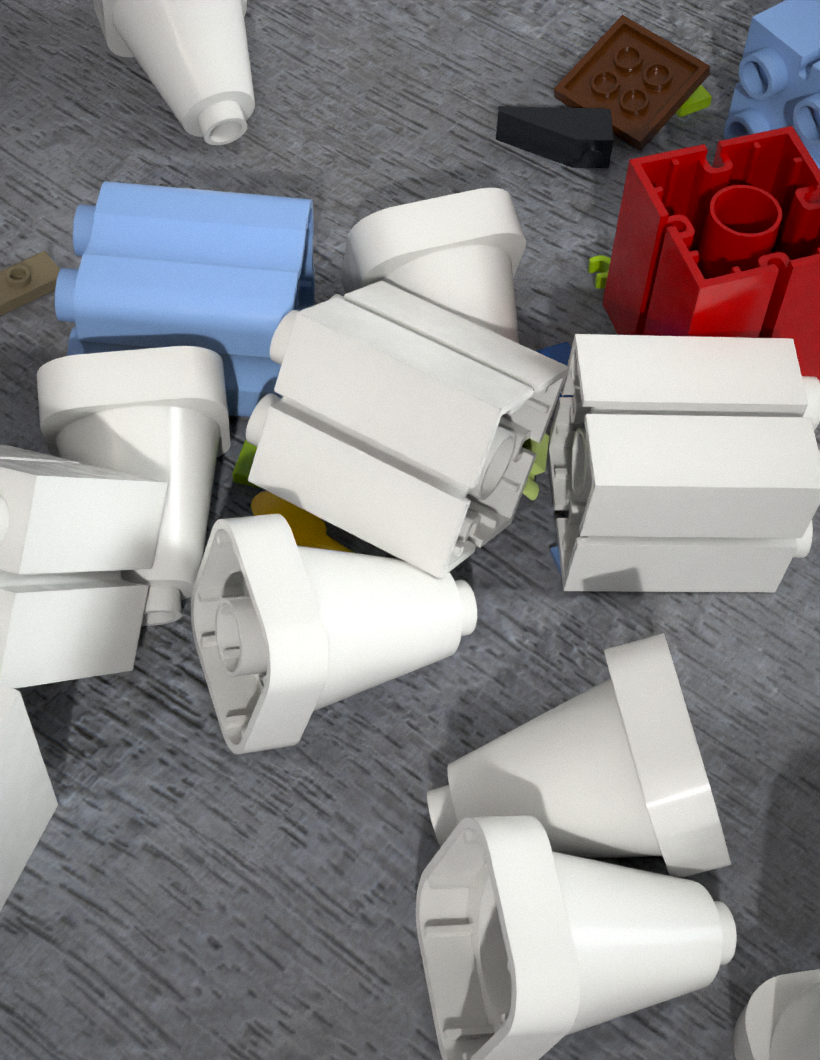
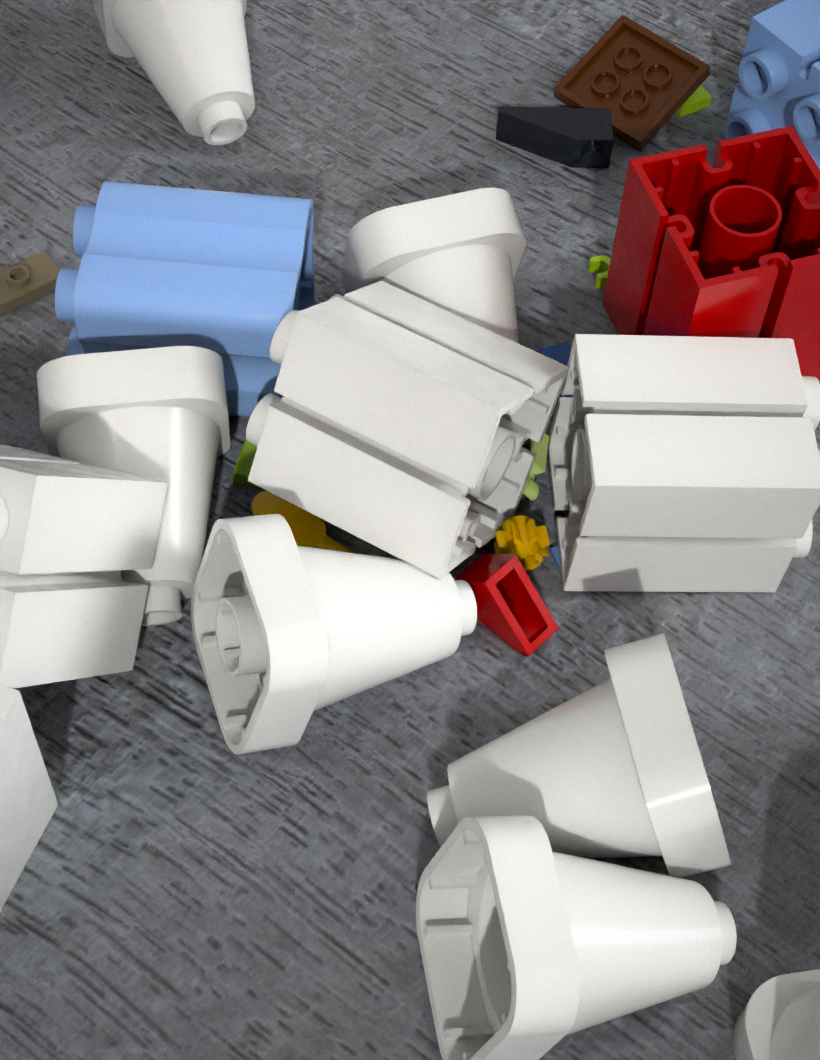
none -> red slope [454,553,559,657]
none -> yellow gear [493,515,551,571]

